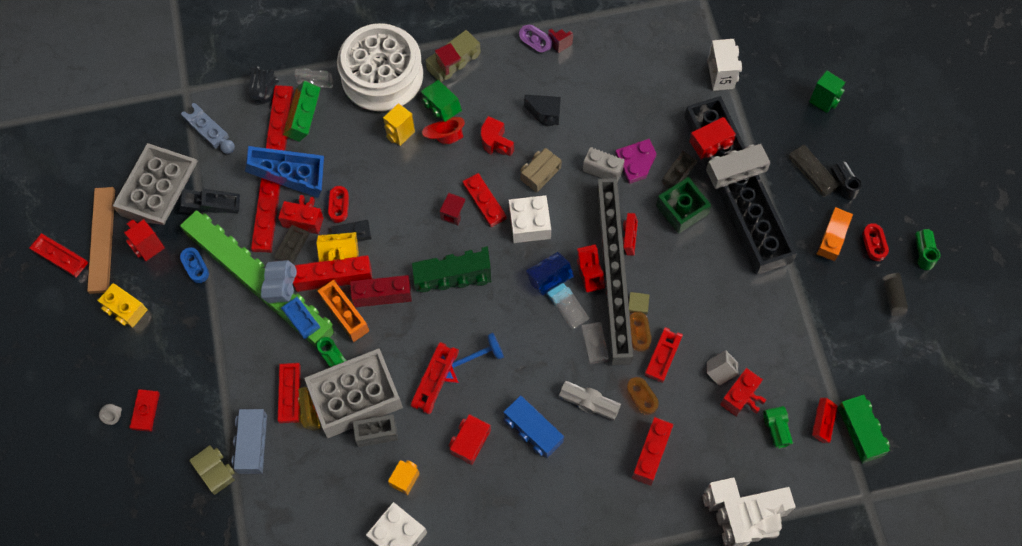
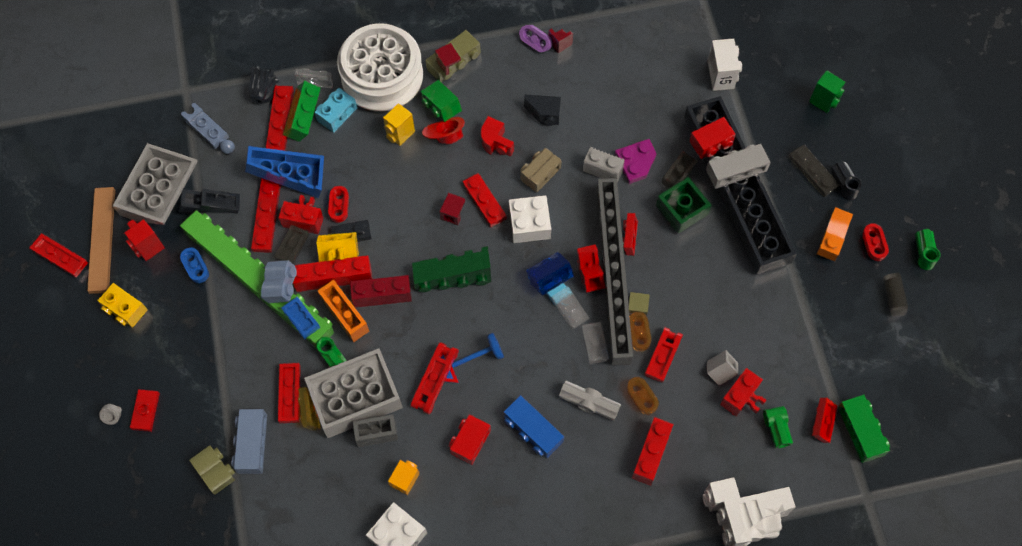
none -> medium azure brick [315,88,357,133]

